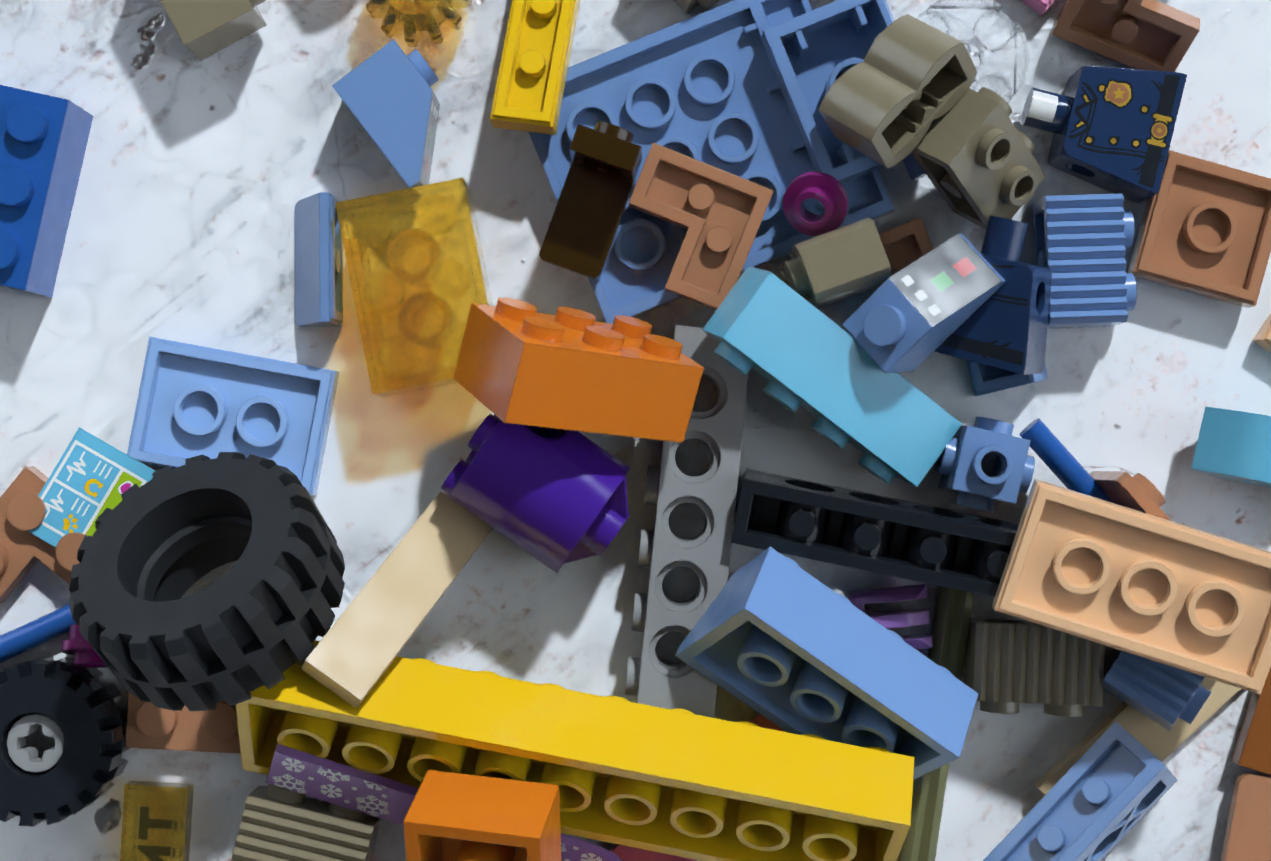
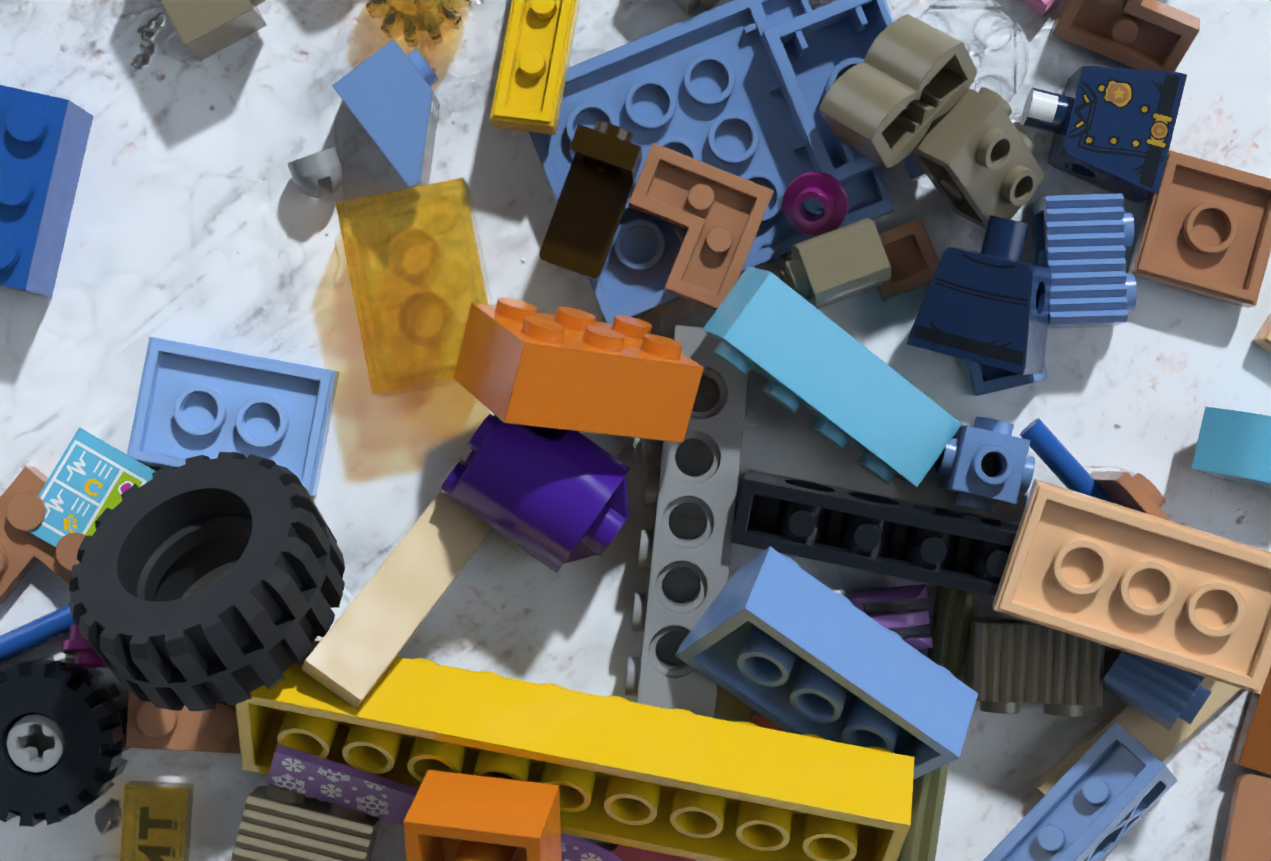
medium blue slope [294,192,343,327] -> none
slope [843,233,1006,373] -> none
none -> light grey hinge [287,147,343,199]

